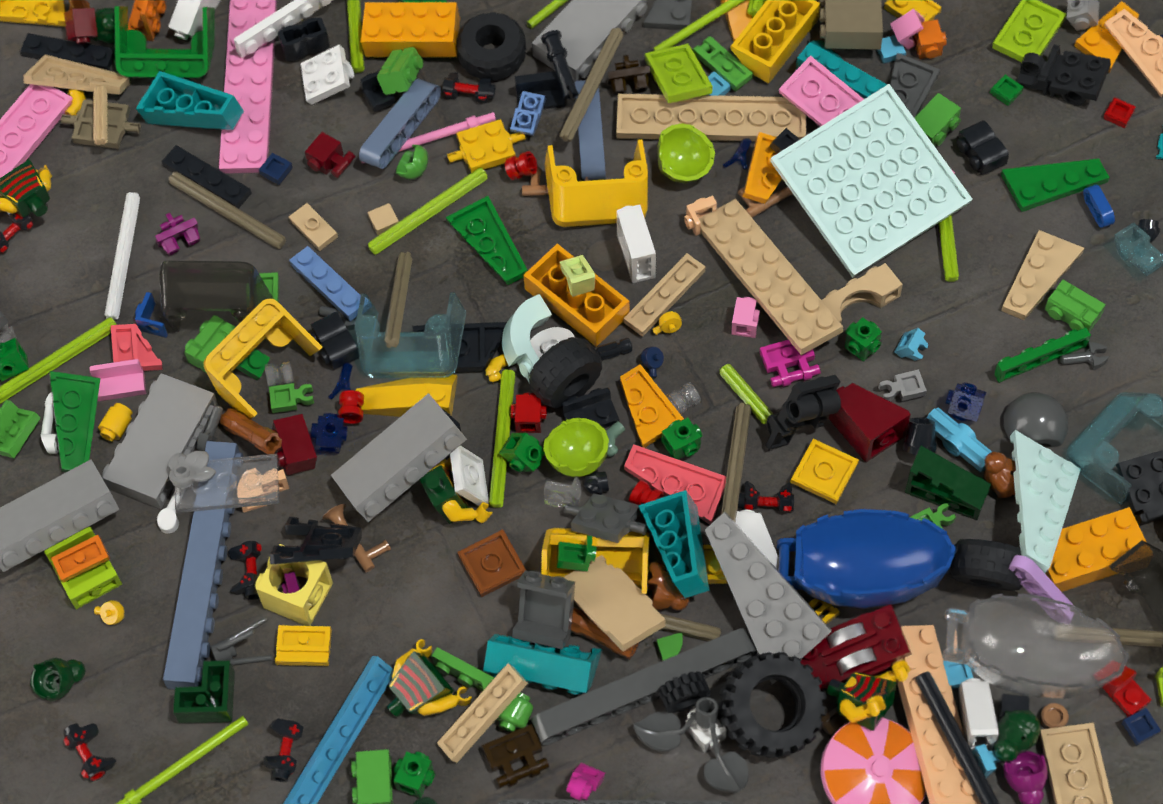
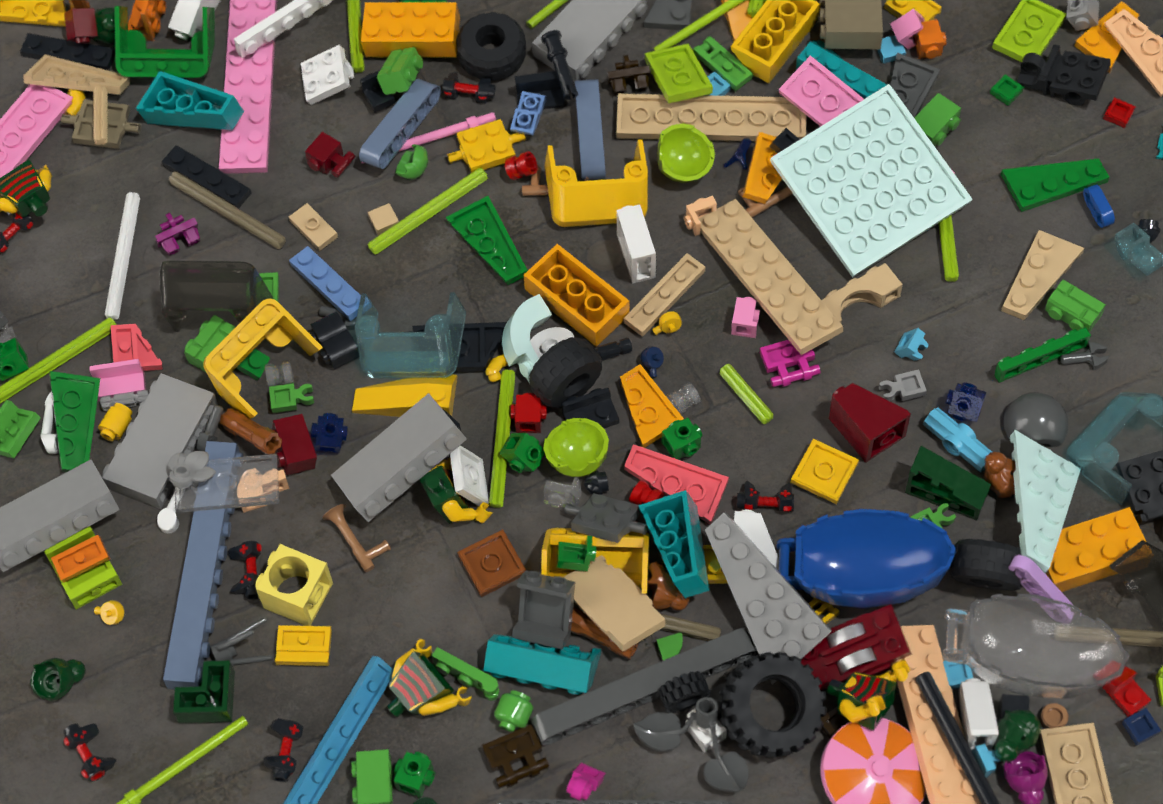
blue bracket [135,292,168,338] -> none
dark blue plate [259,153,293,185] -> none
black wing [270,517,362,564] -> none
black brick [278,17,330,61] -> none
magenta plate [282,571,300,594] -> none
clear blue bar [328,363,353,399] -> none
red wheel [338,390,364,424] -> none
dark tan axle [384,252,412,348] -> none
tan plate [437,664,528,763] -> none
yellowish green slope [559,255,595,297] -> none
dark tan axle [560,28,624,142] -> none
sand green arm [606,421,625,457] -> none
dark tan axle [721,403,751,523] -> none
black plate [766,375,841,450] -> none
green brick [845,317,882,362] -> none
black piece [903,417,937,455] -> none
black brick [957,120,1009,175] -> none
none -> light grey axle [100,390,149,411]

